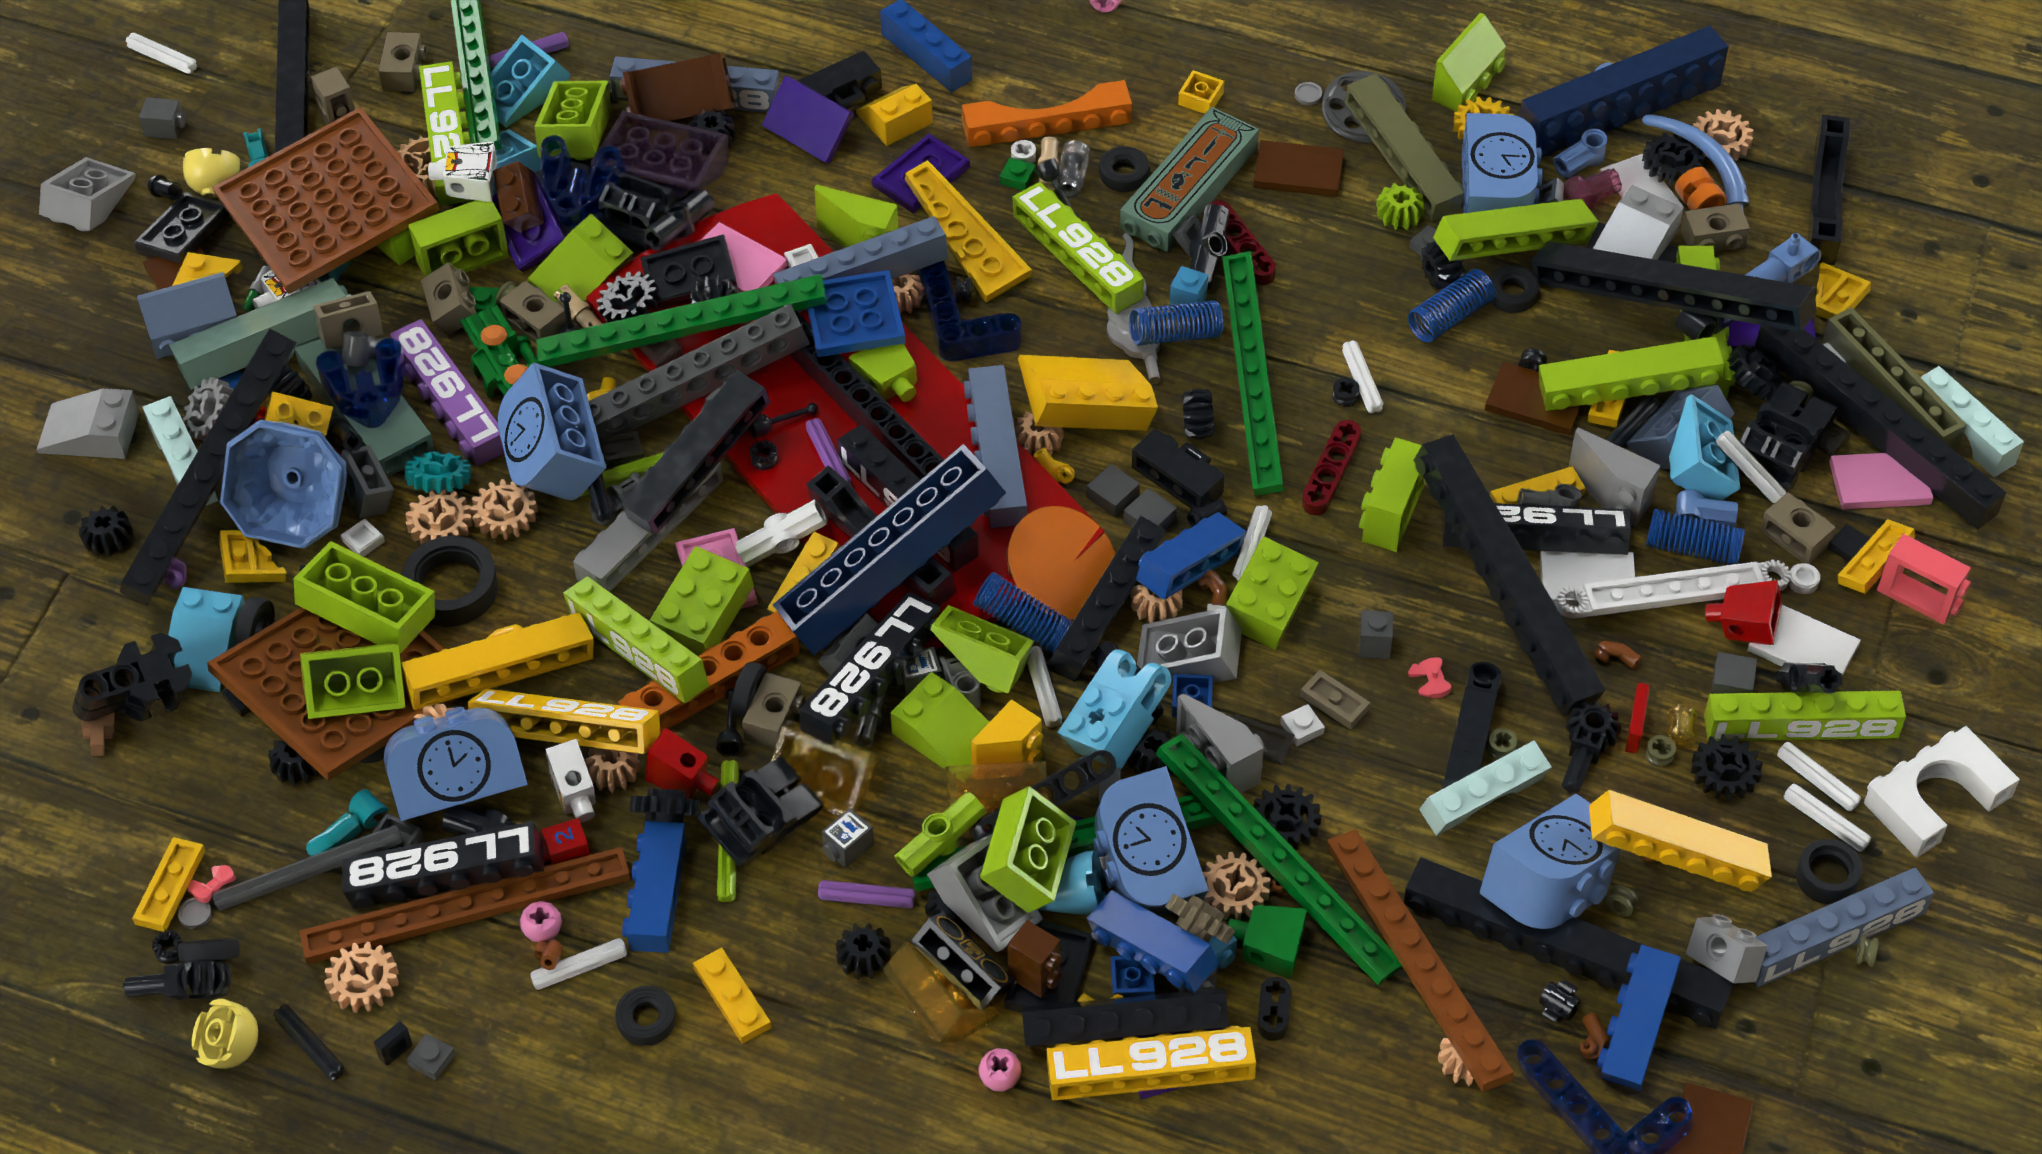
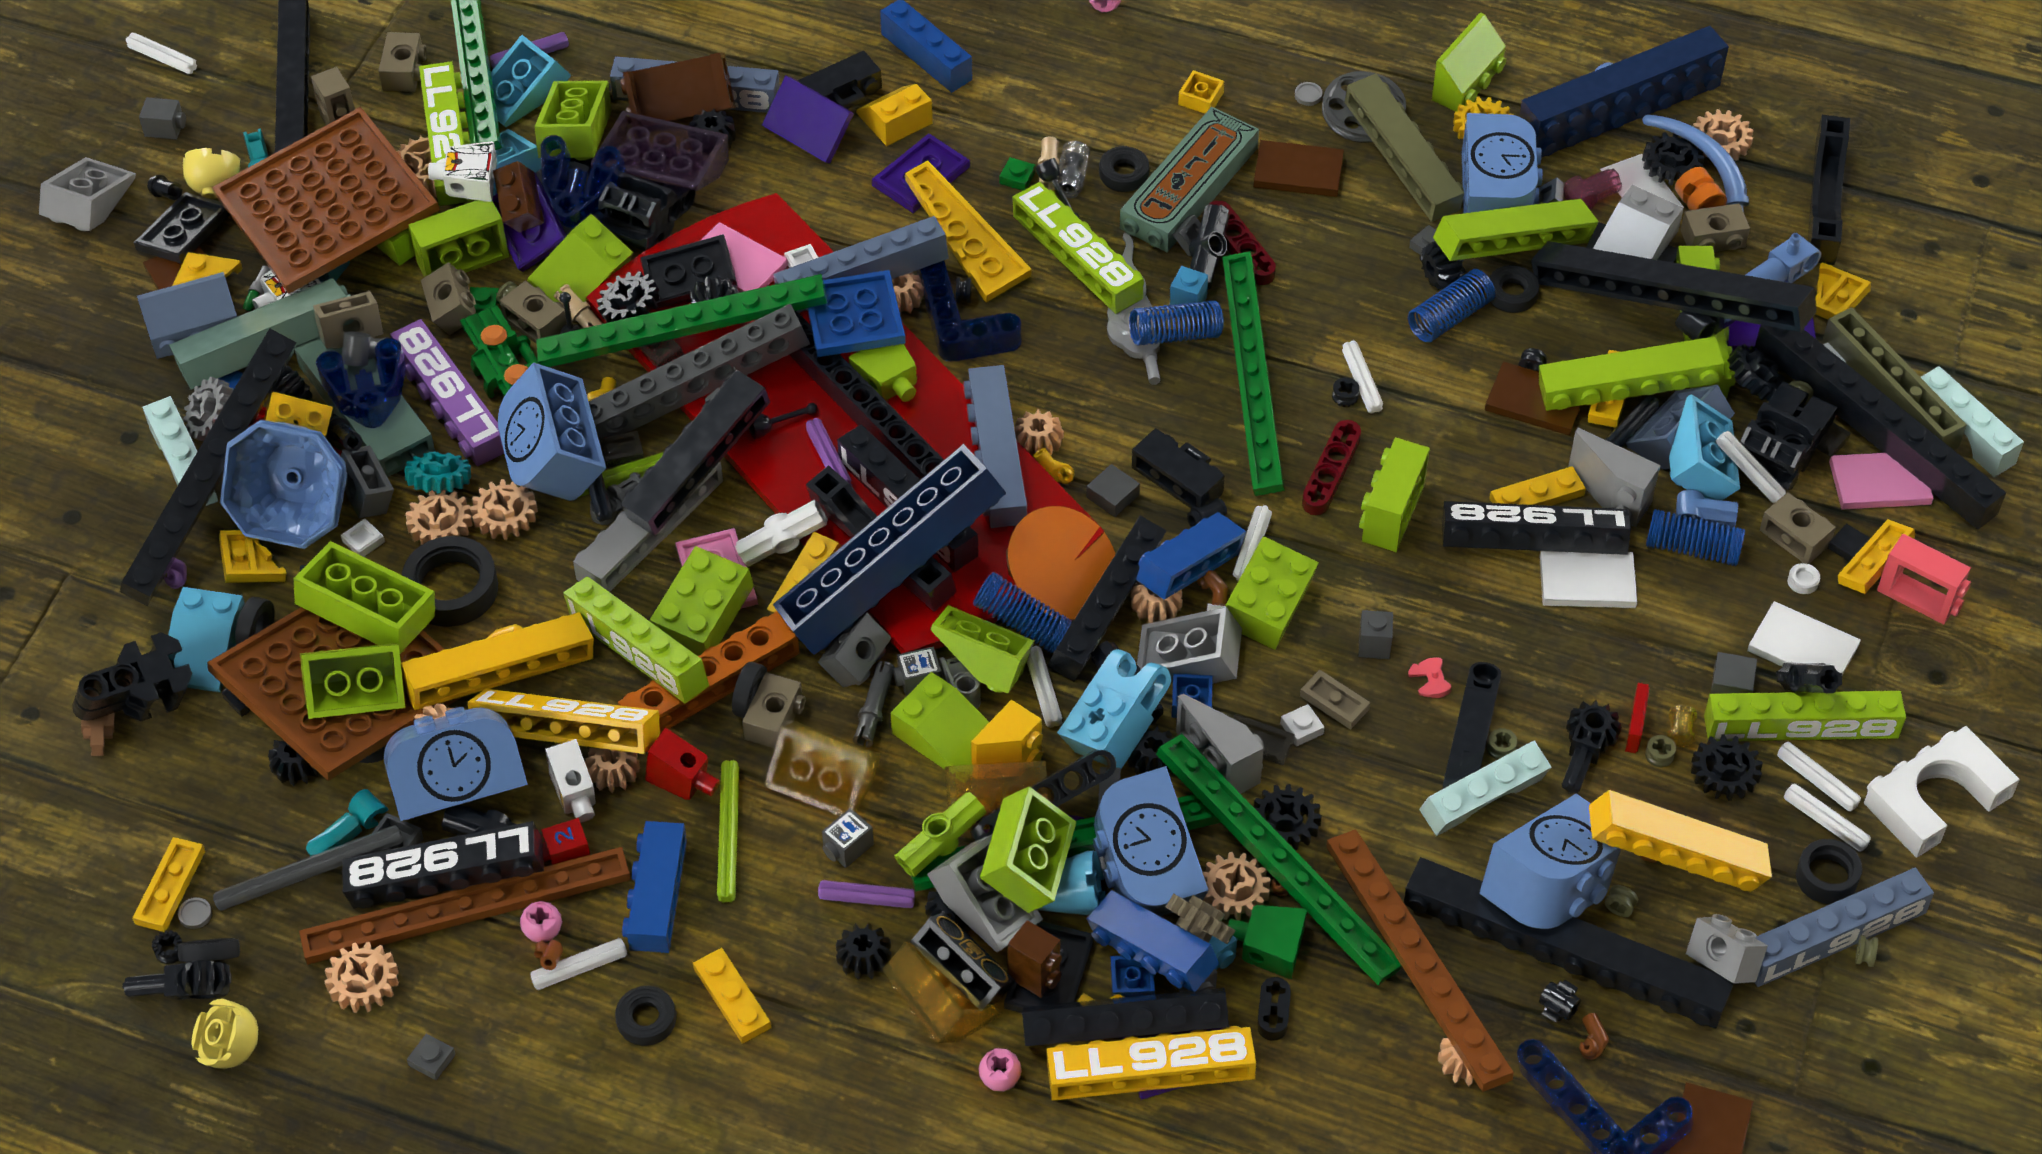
light grey slope [36,388,140,459] -> none
black gear [79,505,133,557] -> none
coral piece [188,865,236,903] -> none
black axle [273,1004,345,1081] -> none
black tile [374,1021,413,1066] -> none
black gear [630,788,701,823] -> none
black piece [642,189,715,251] -> none
black connector [698,756,824,868] -> none
black hinge [716,688,742,756] -> none
black bush [750,440,778,470] -> none
black brick [799,592,940,746] -> none
lime slope [814,185,898,248] -> none
orange arch [962,80,1132,148] -> none
white bush [1011,140,1036,164] -> none
yellow slope [1018,355,1158,431] -> none
dark grey piece [1123,488,1177,530] -> none
black gear [1182,388,1215,439] -> none
lime gear [1376,183,1425,230] -> none
black brick [1413,434,1606,716] -> none
dark grey pin [1517,484,1582,507] -> none
medium blue piece [1553,129,1607,178] -> none
white plate [1555,560,1791,618] -> none
dark orange arm [1593,640,1642,670] -> none
blue brick [1596,944,1681,1091] -> none
red torso [1705,580,1782,645] -> none

